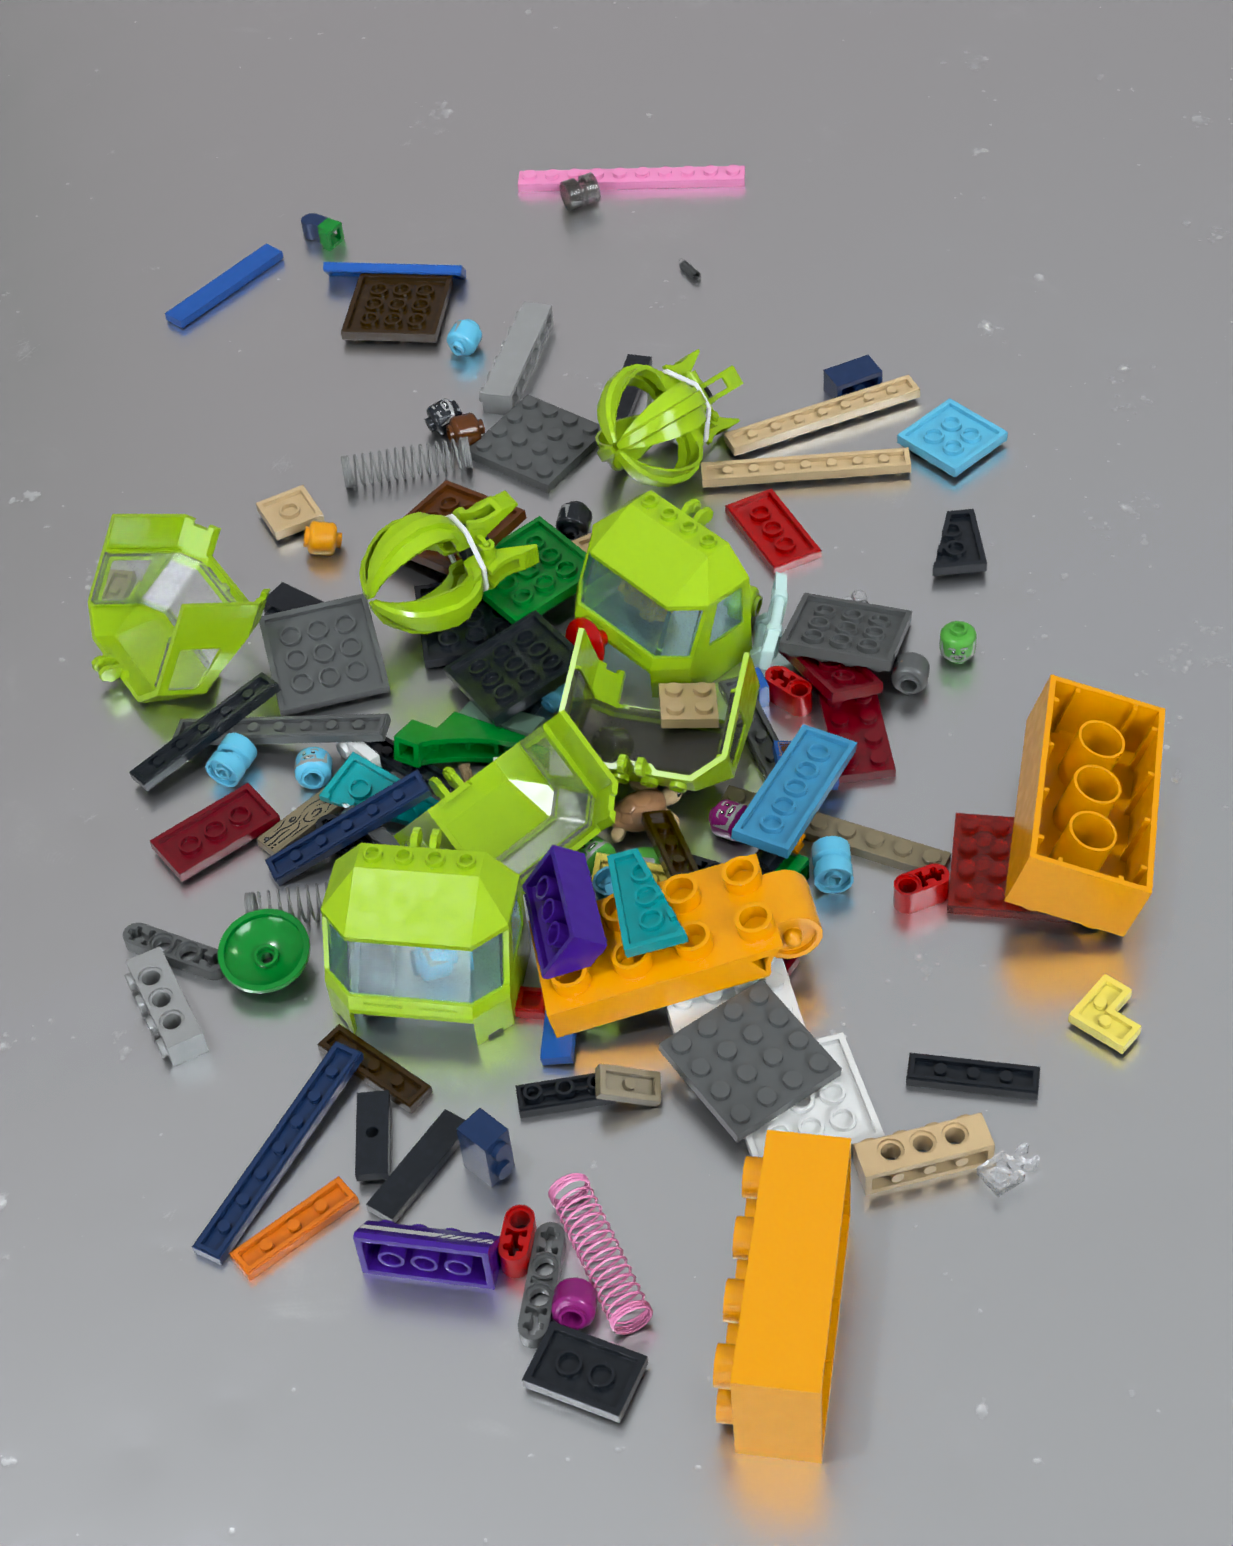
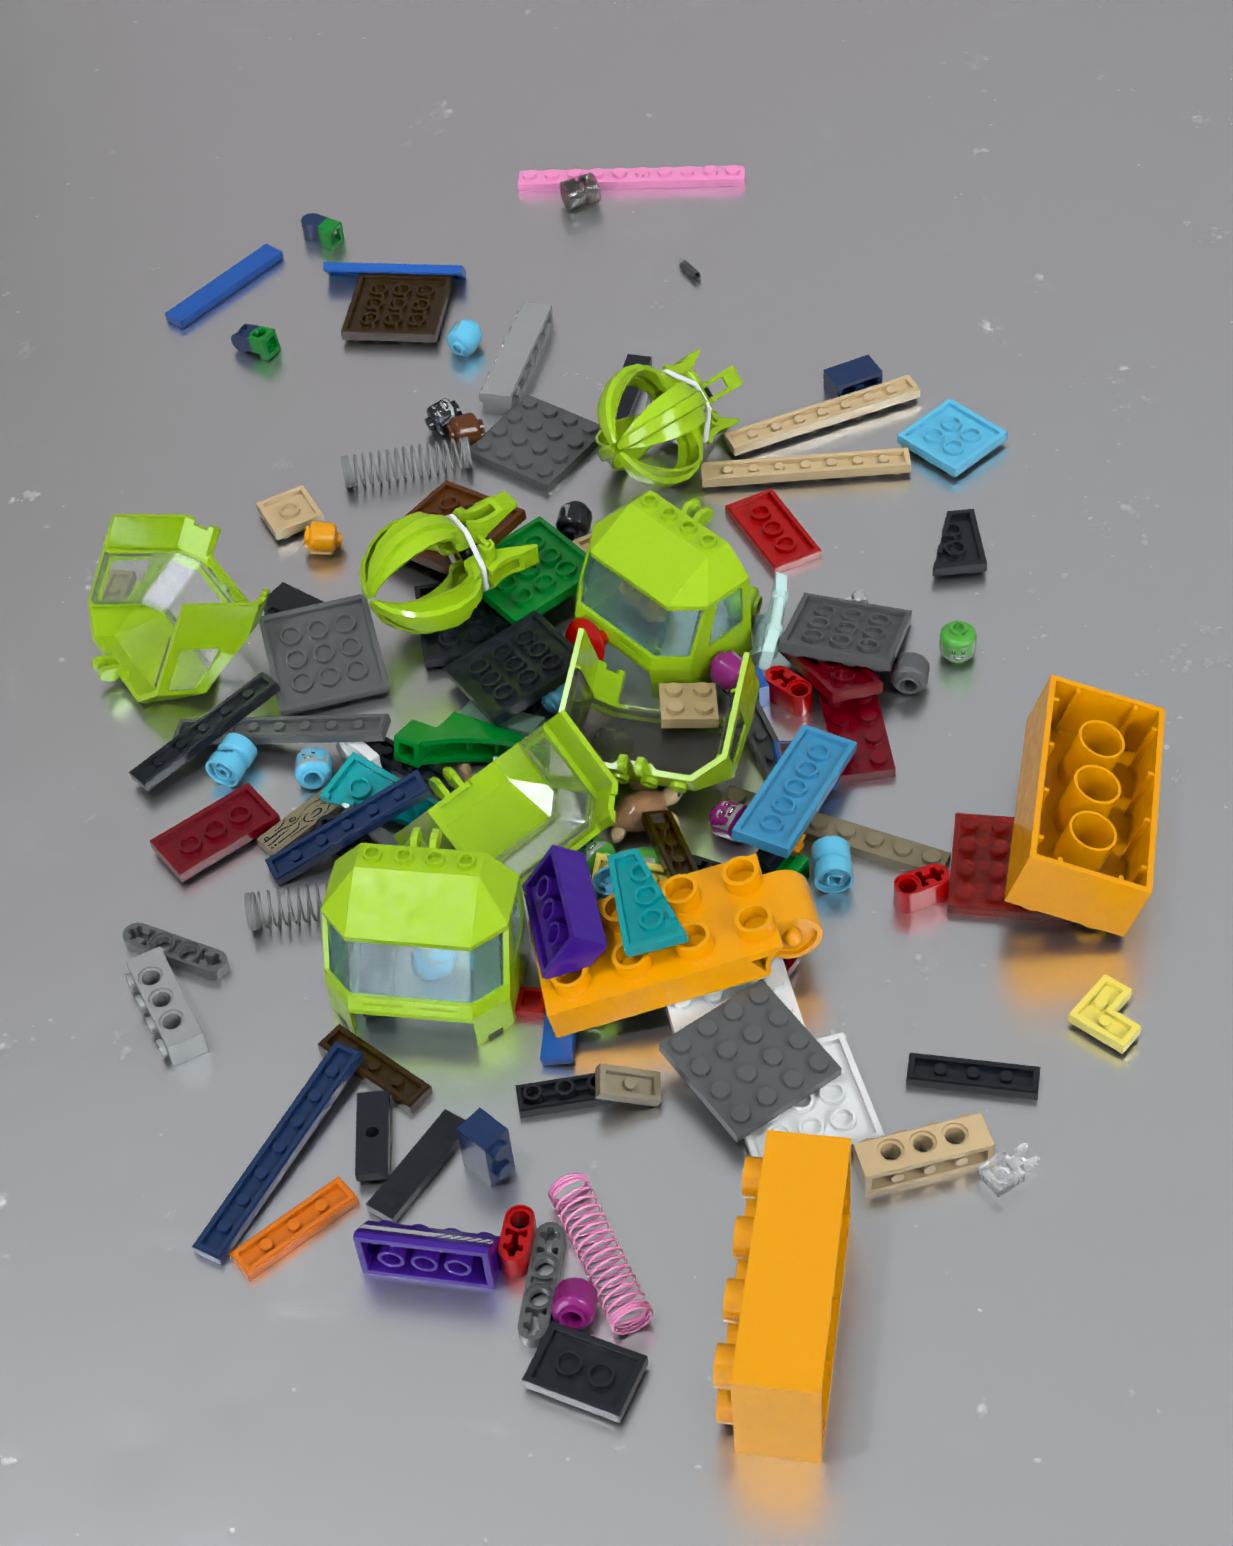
green dish [218,909,311,994] -> none
none -> green leg [231,324,281,361]
none -> magenta head [709,651,743,693]

